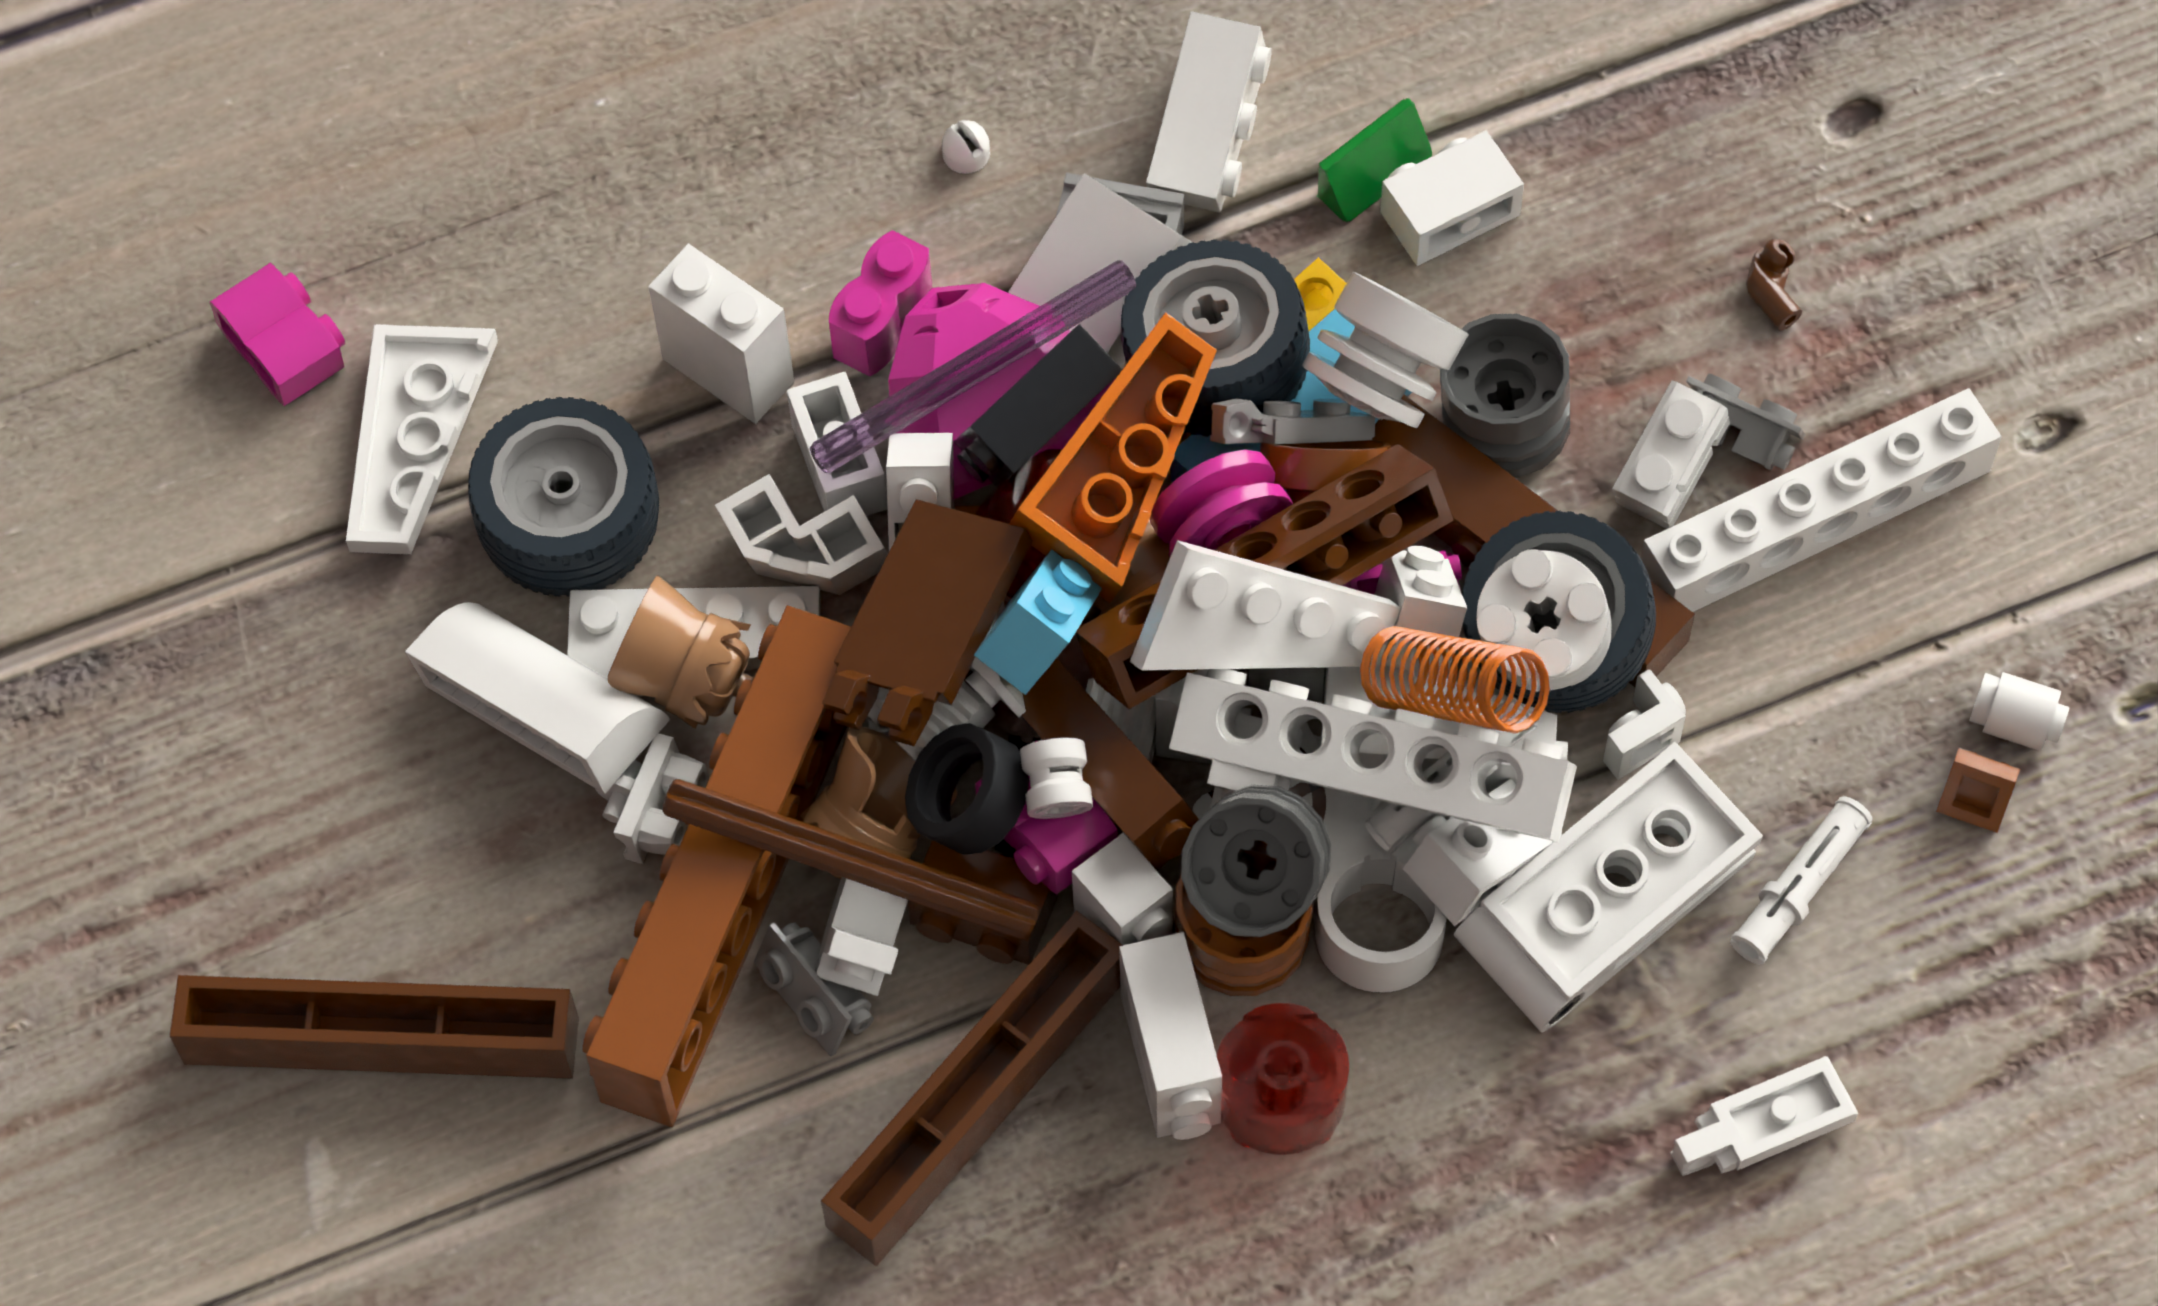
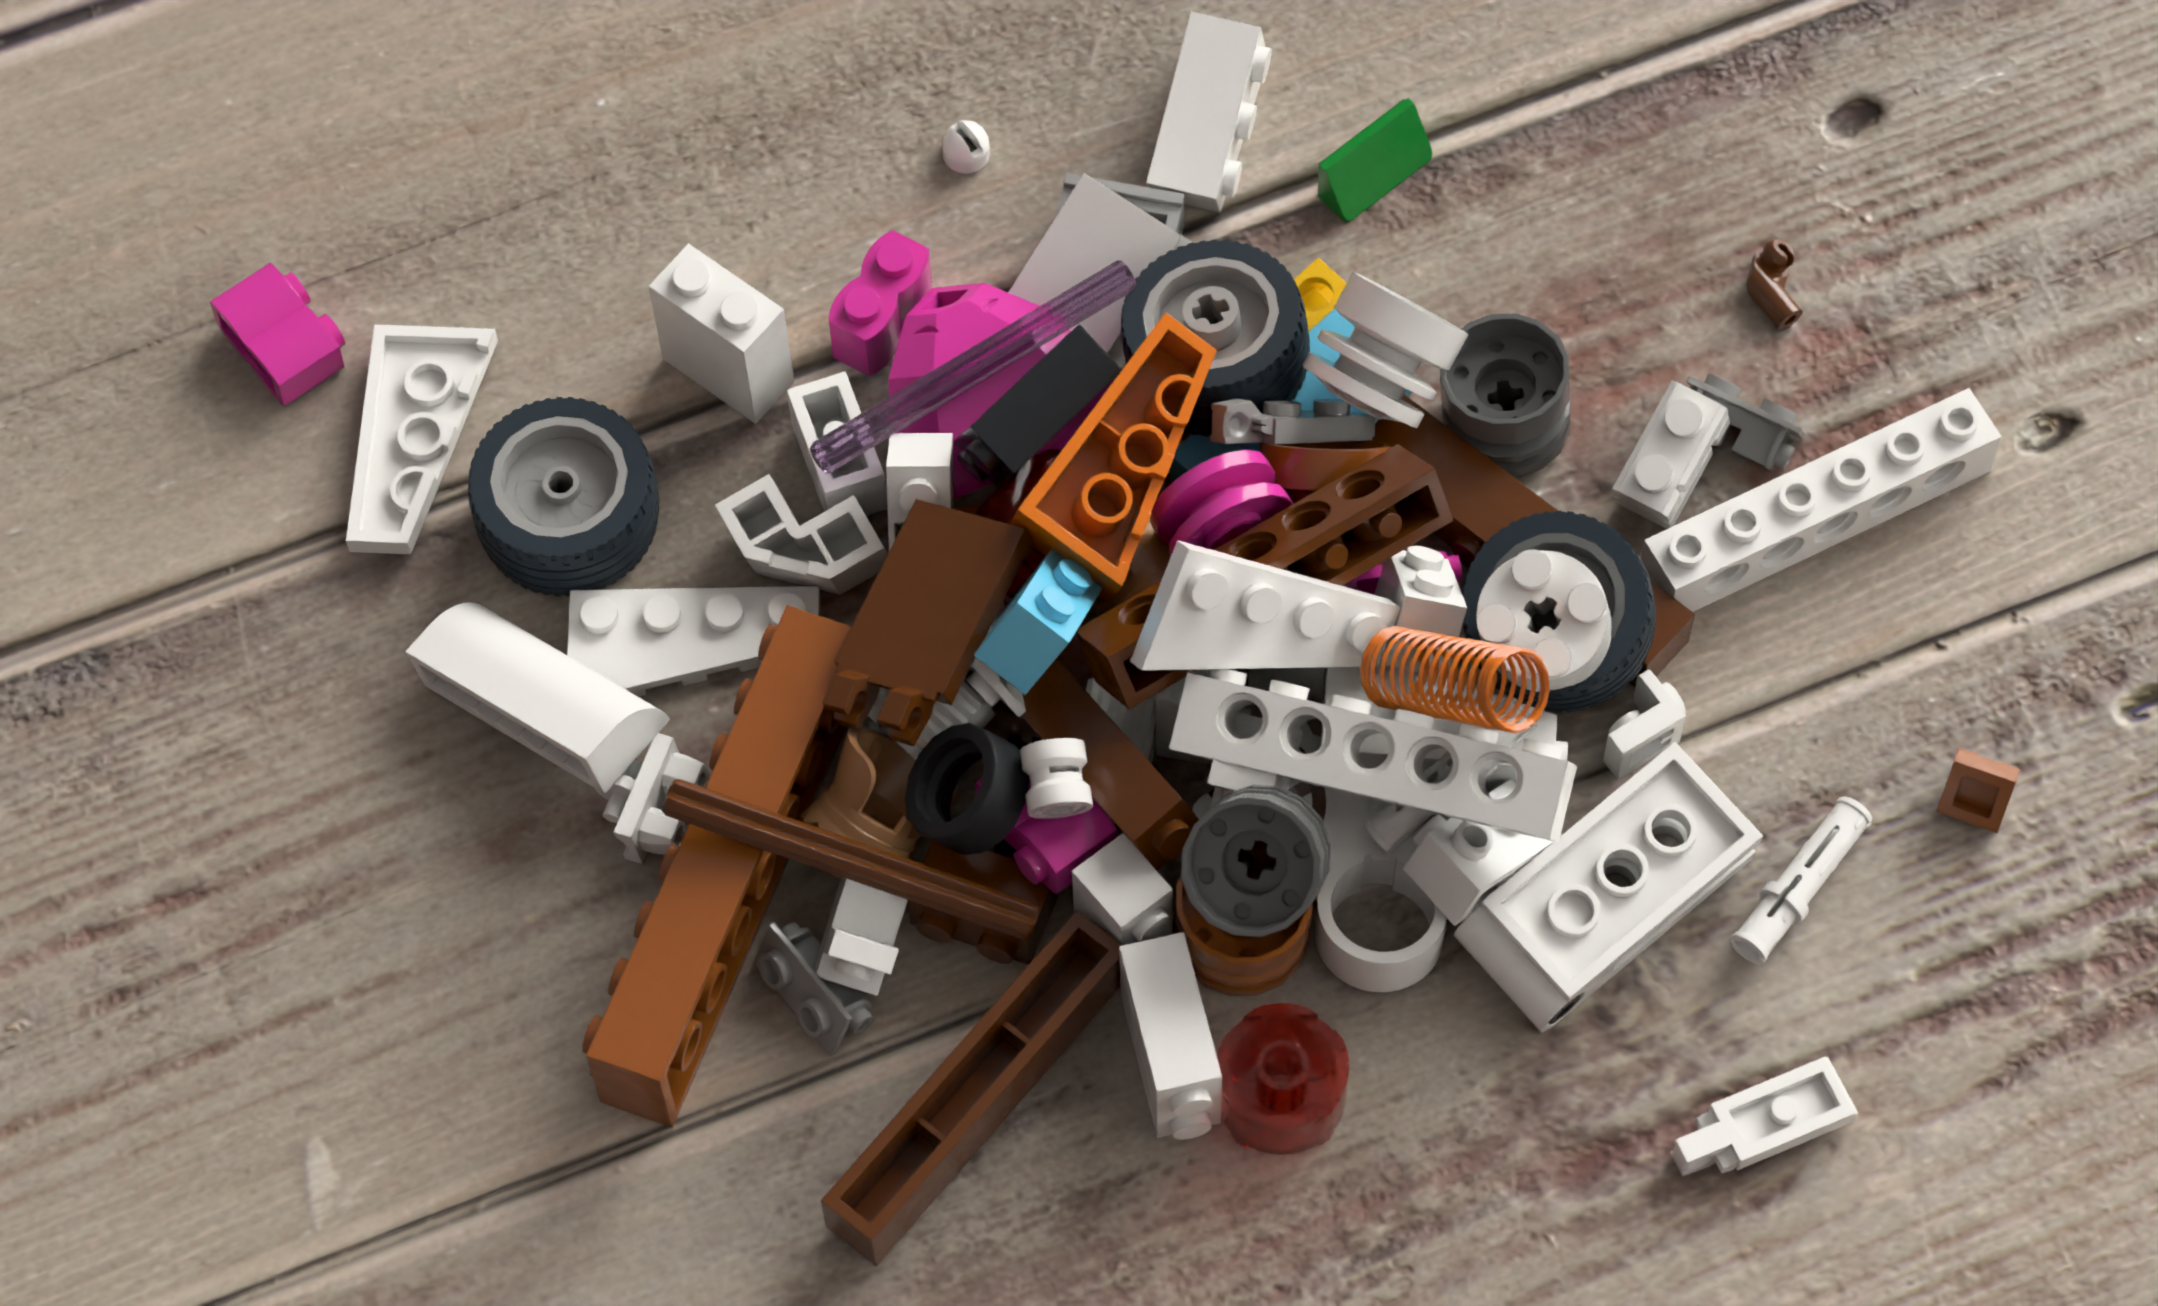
reddish brown brick [170,975,579,1079] -> none
medium nougat hat [608,575,754,729] -> none
white brick [1380,130,1524,266] -> none
white brick [1969,672,2069,751] -> none

